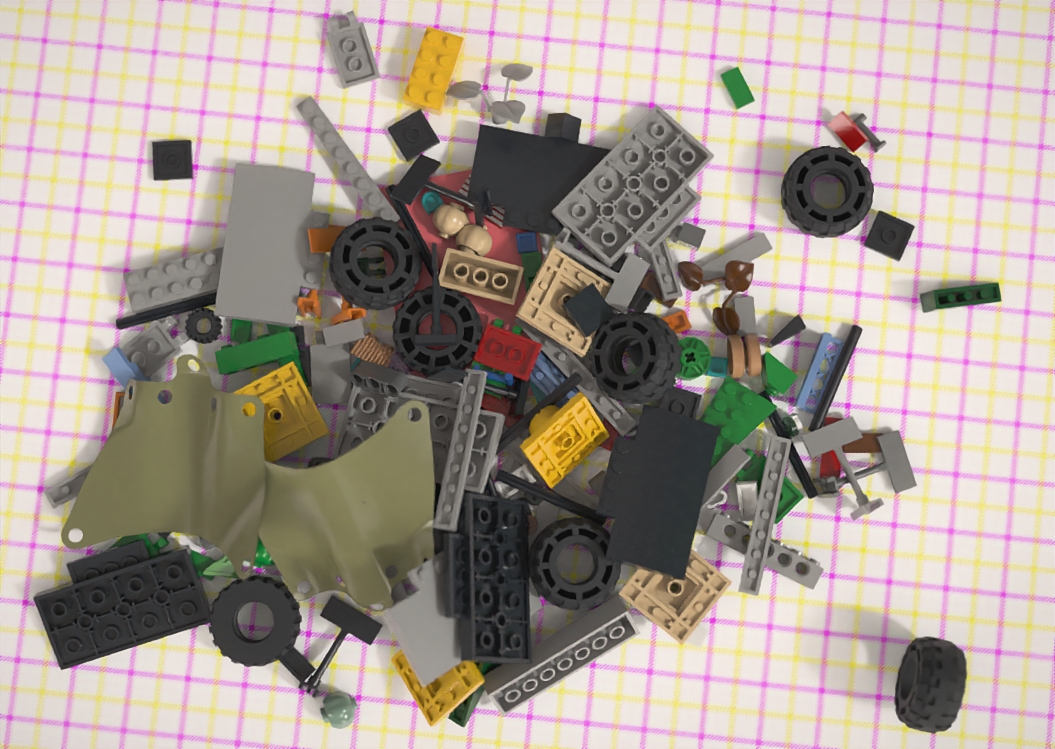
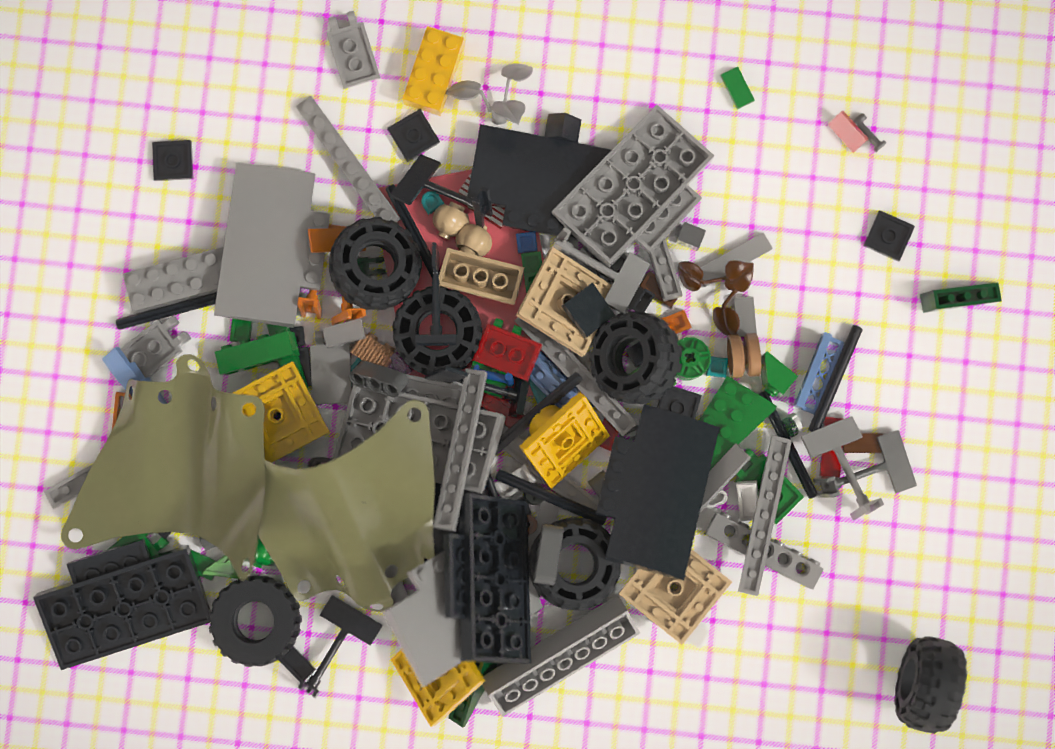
black tyre [185,307,223,344] -> none
sand green plant [320,691,359,729] -> none
black slope [768,314,806,348] -> none
black tyre [780,145,874,239] -> none
none -> dark grey beam [533,523,564,586]

